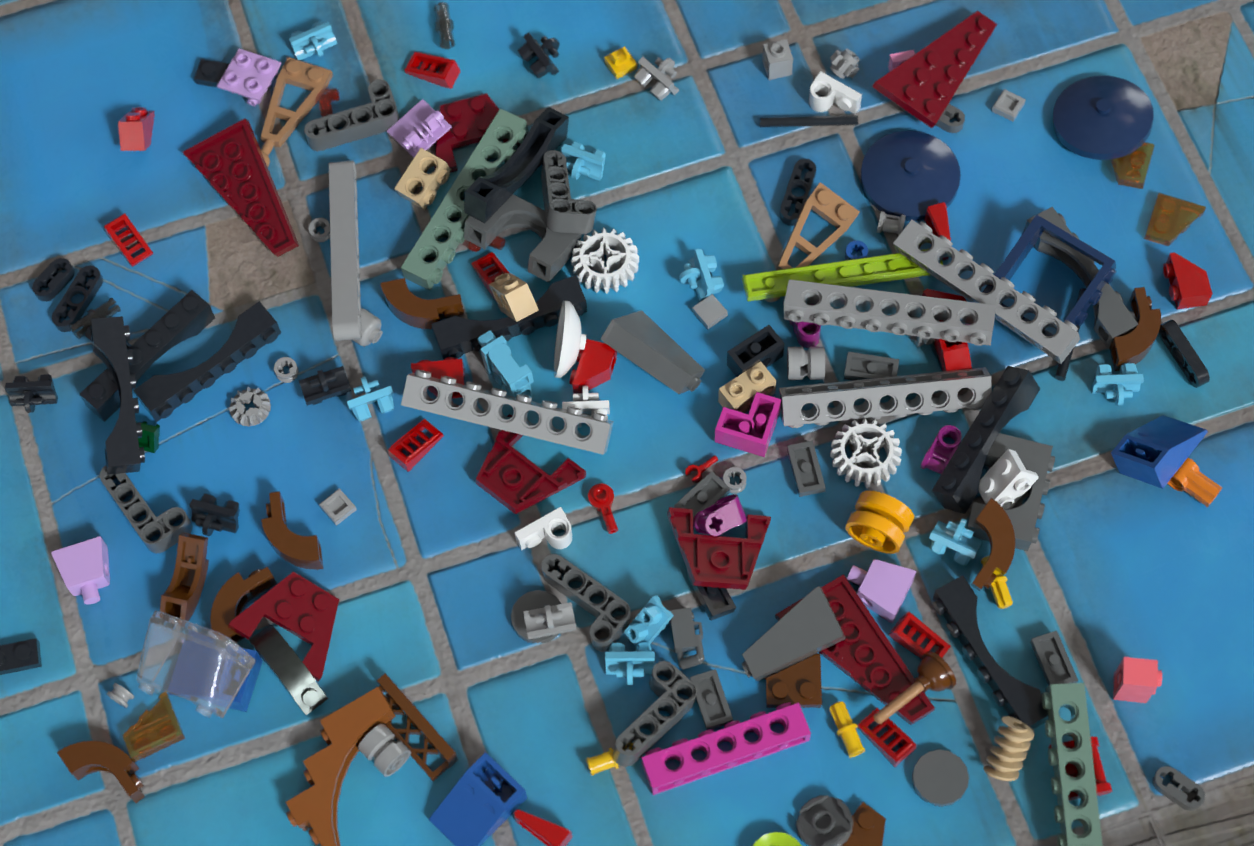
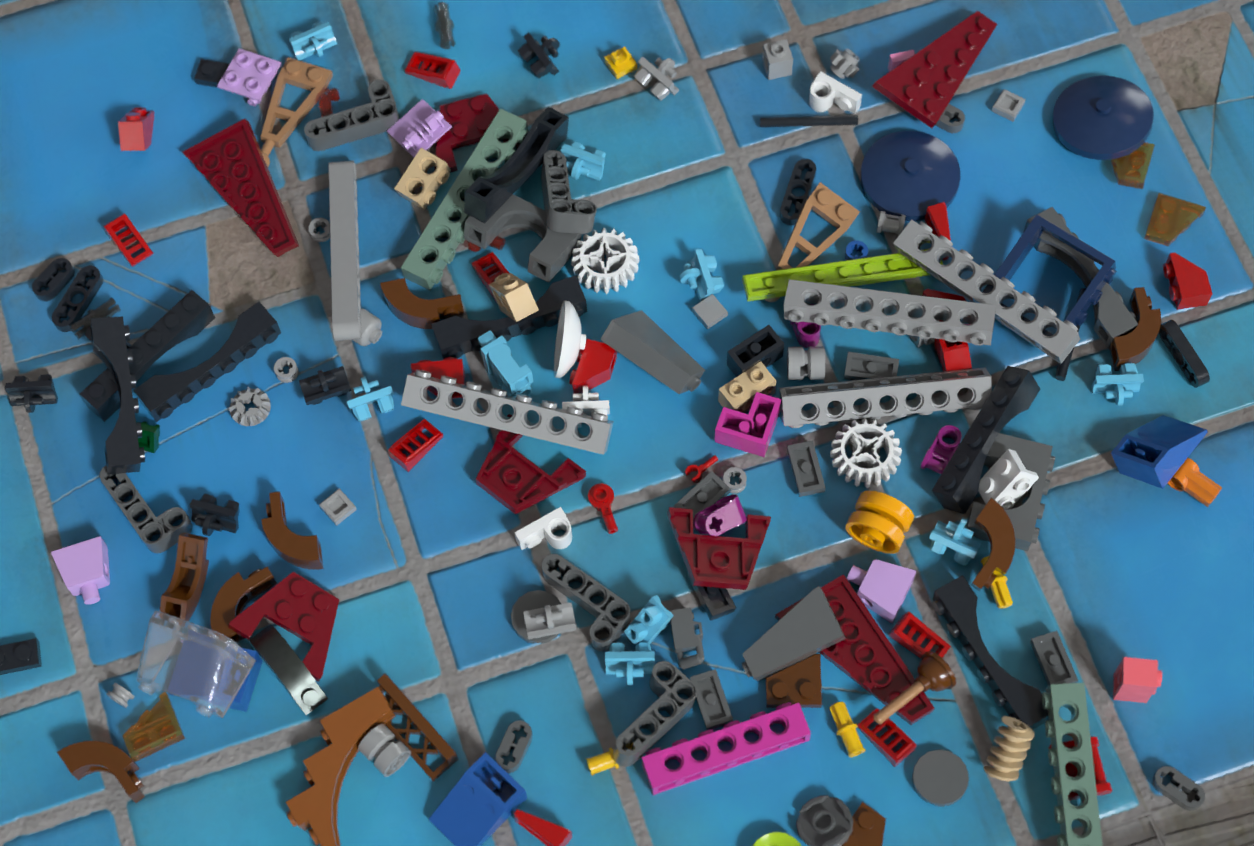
none -> dark grey beam [495,720,533,773]

